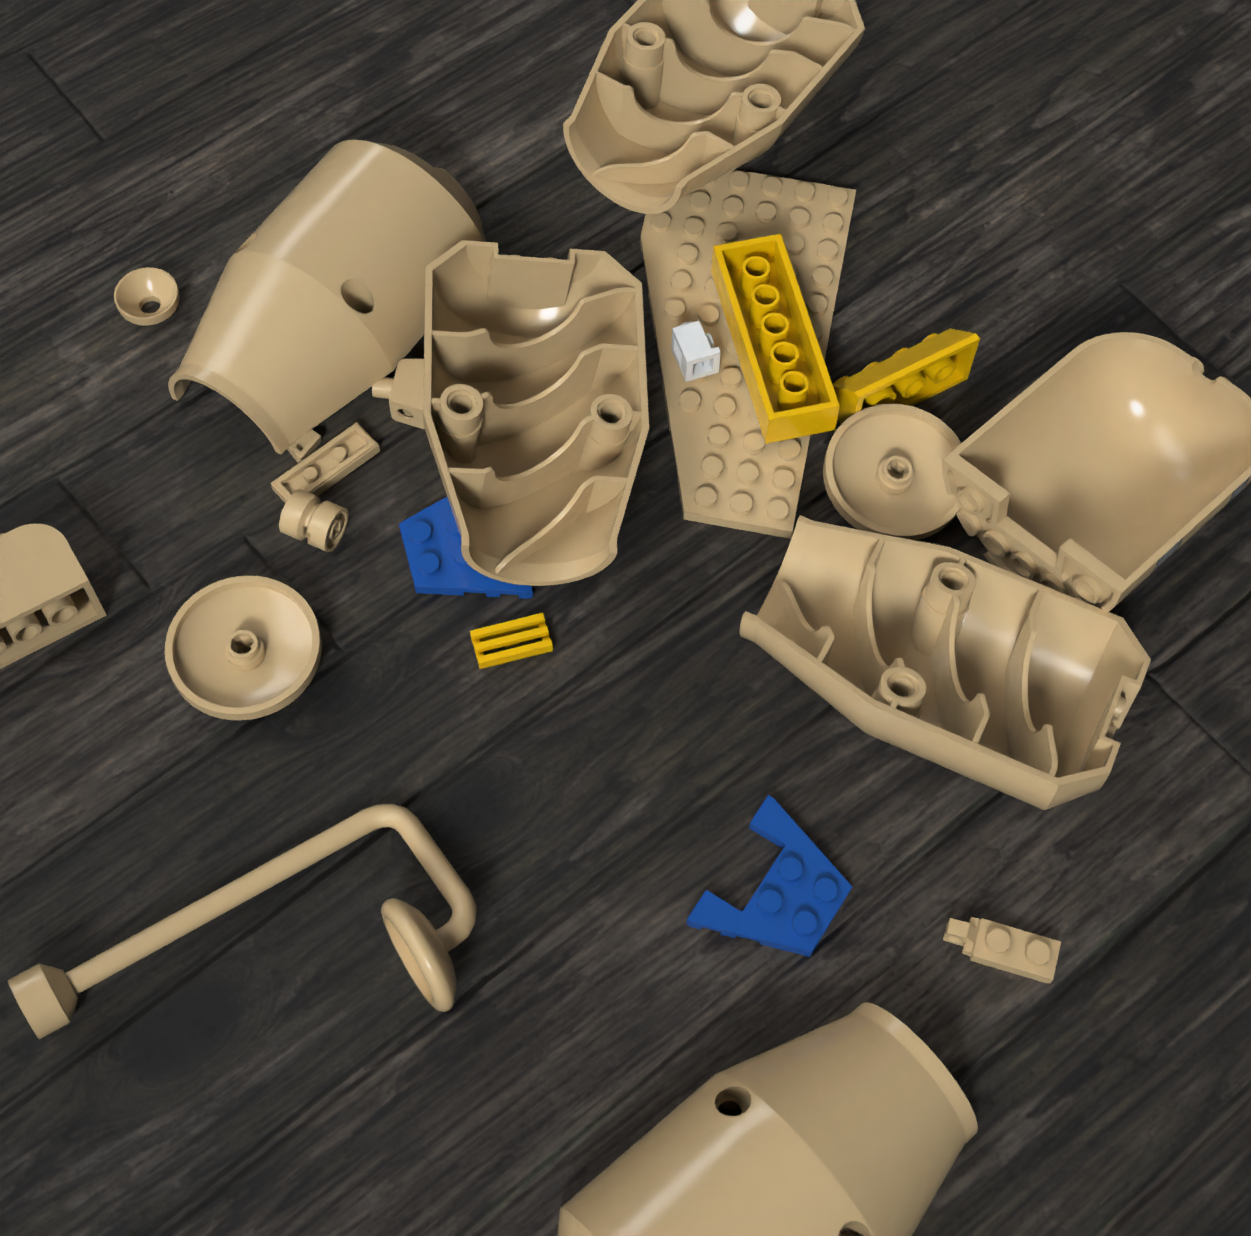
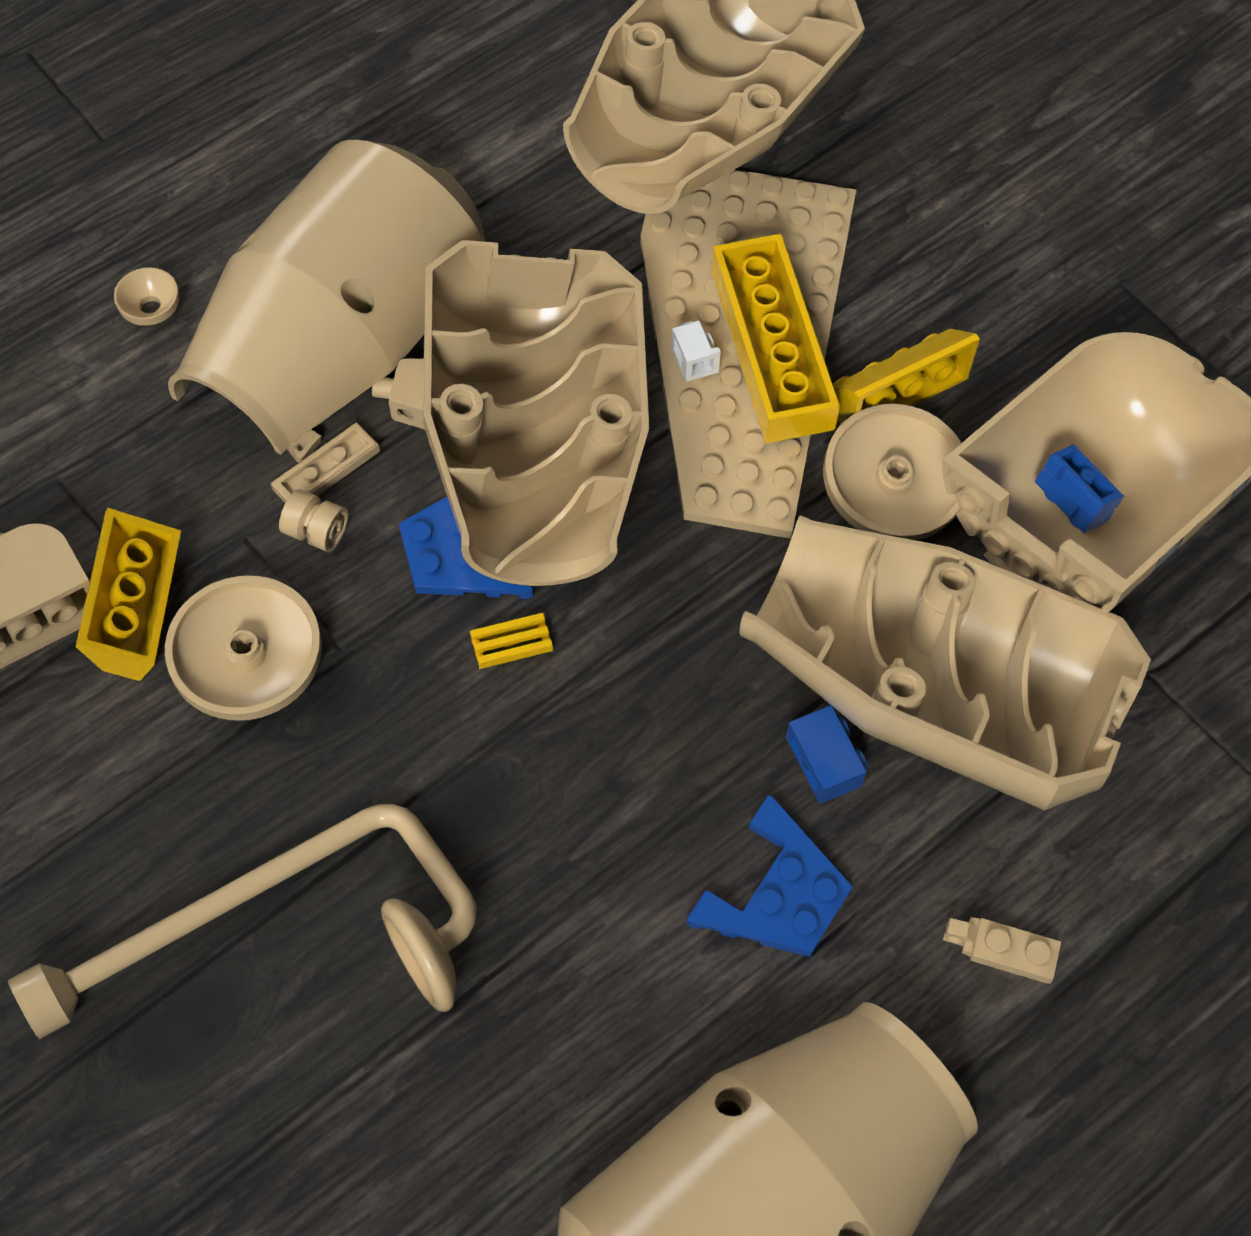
none -> yellow slope [75,508,181,681]
none -> blue brick [786,705,868,804]
none -> blue brick [1034,444,1125,534]

